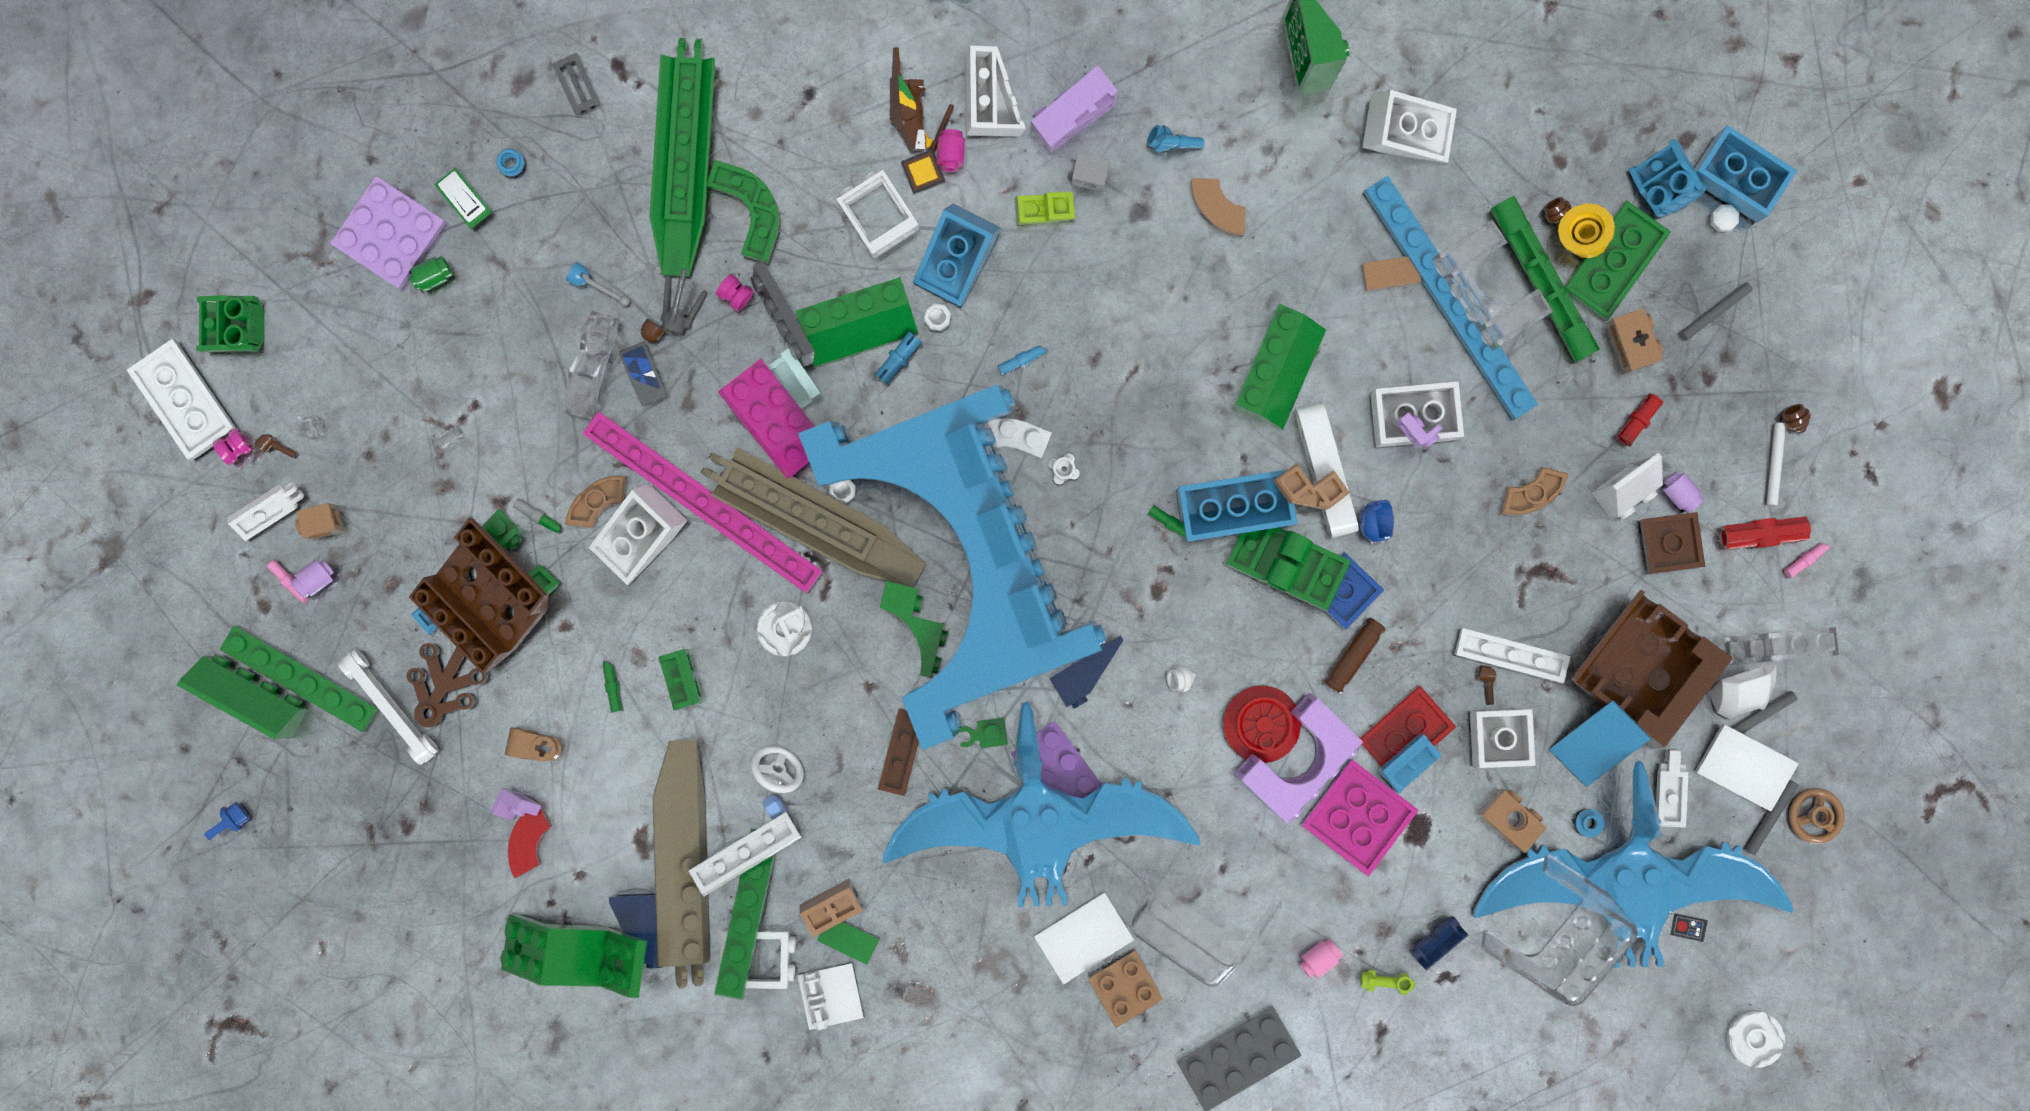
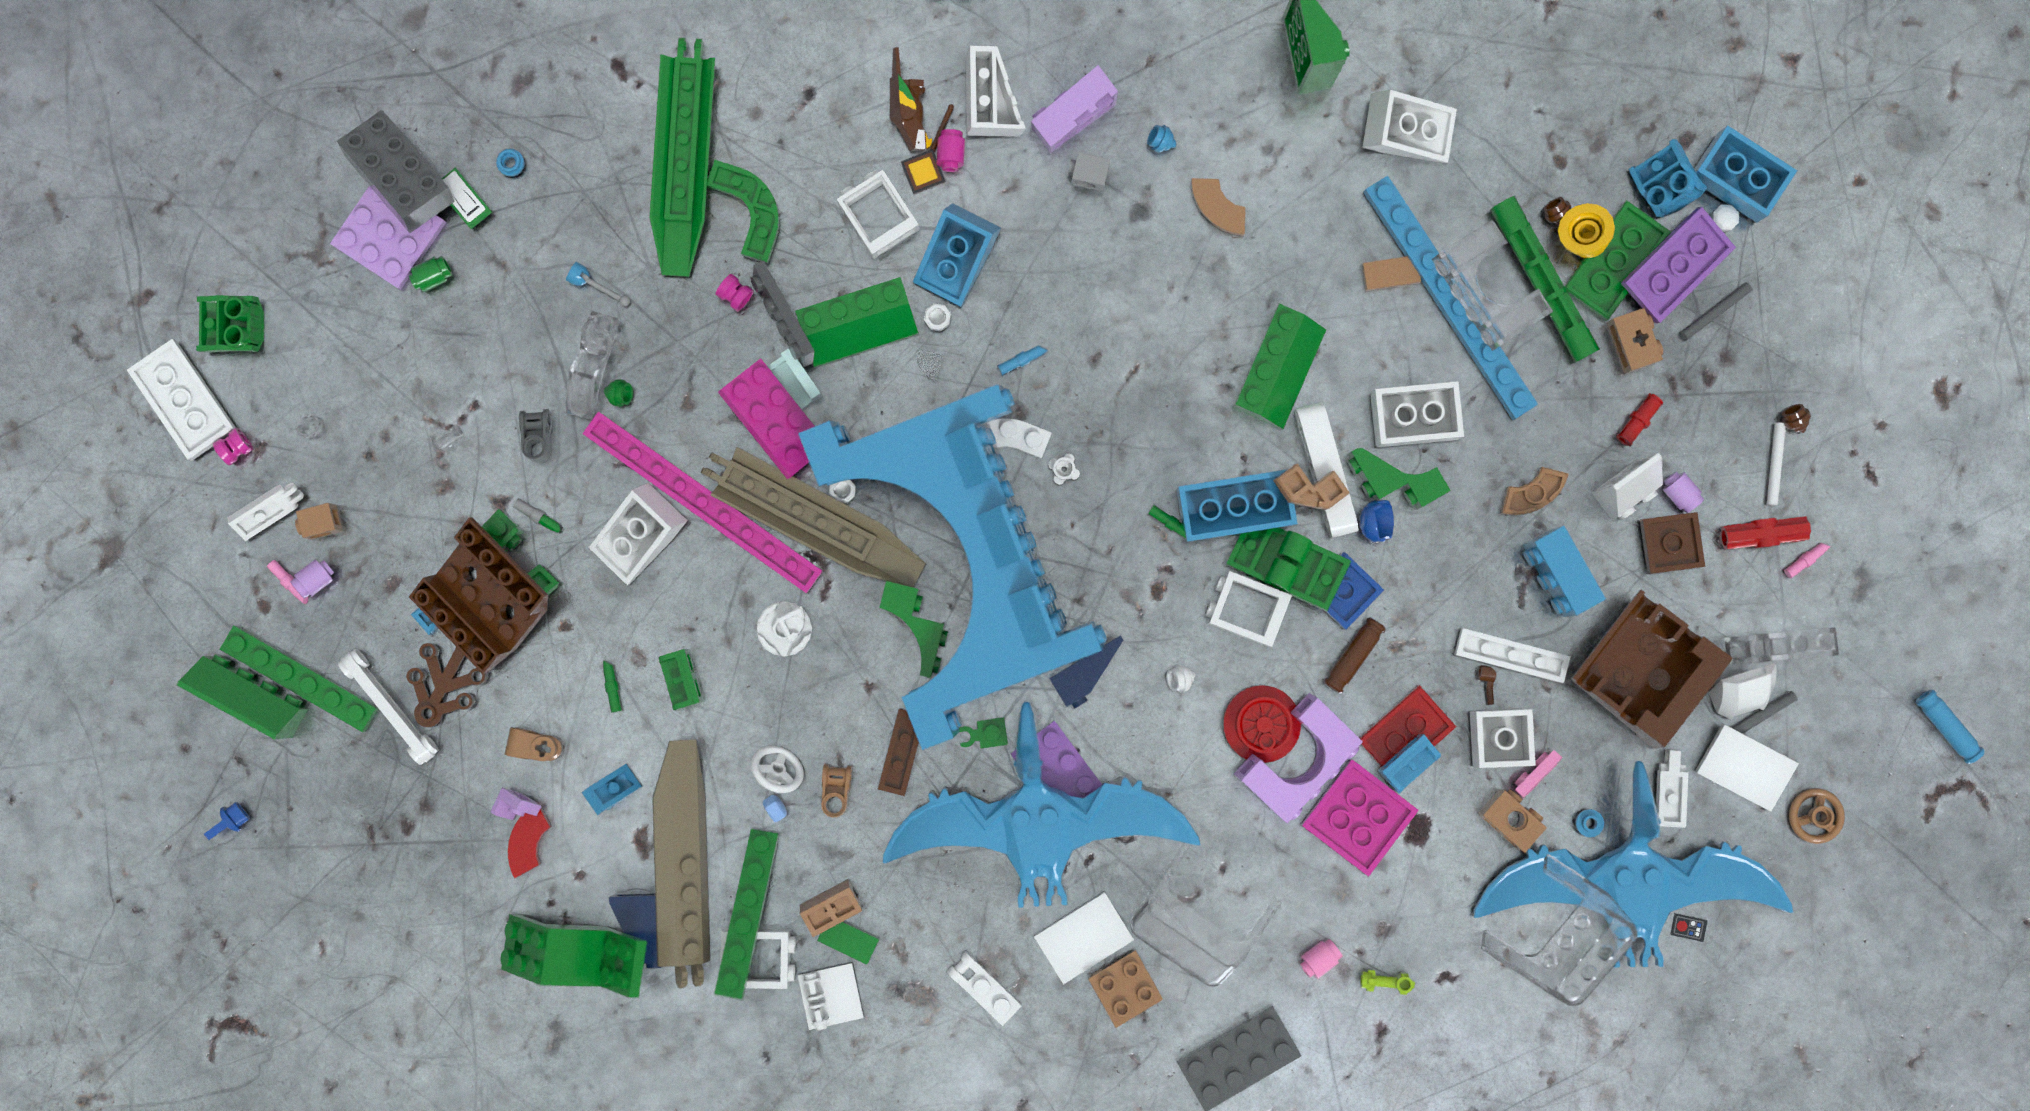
reddish brown hand [255,434,296,458] -> none
dark grey tile [552,52,601,115] -> none
medium nougat tile [565,475,627,528] -> none
slope [619,341,667,406] -> none
reddish brown hinge [640,318,665,342] -> none
dark grey plant [660,268,707,334] -> none
white plate [689,812,801,896] -> none
dark azure pin [874,331,922,385] -> none
lime slope [1015,192,1075,225] -> none
dark azure piece [1157,134,1205,149] -> none
lavender bracket [1395,412,1443,448] -> none
dark blue hinge [1410,916,1469,971] -> none
dark azure window [1549,700,1651,787] -> none
white tile [1727,1010,1785,1068] -> none
dark grey piece [1745,780,1799,855] -> none
none -> dark grey brick [337,110,455,233]
none -> dark grey piece [519,409,552,463]
none -> dark azure slope [582,764,642,816]
none -> green plate [603,379,633,407]
none -> medium nougat piece [821,764,852,818]
none -> white plate [946,951,1022,1026]
none -> white window [1205,571,1292,647]
none -> green arch [1347,448,1451,509]
none -> bright pink plate [1514,750,1562,800]
none -> dark azure brick [1523,526,1606,617]
none -> medium lavender plate [1621,207,1736,323]
none -> dark azure axle [1916,690,1985,764]

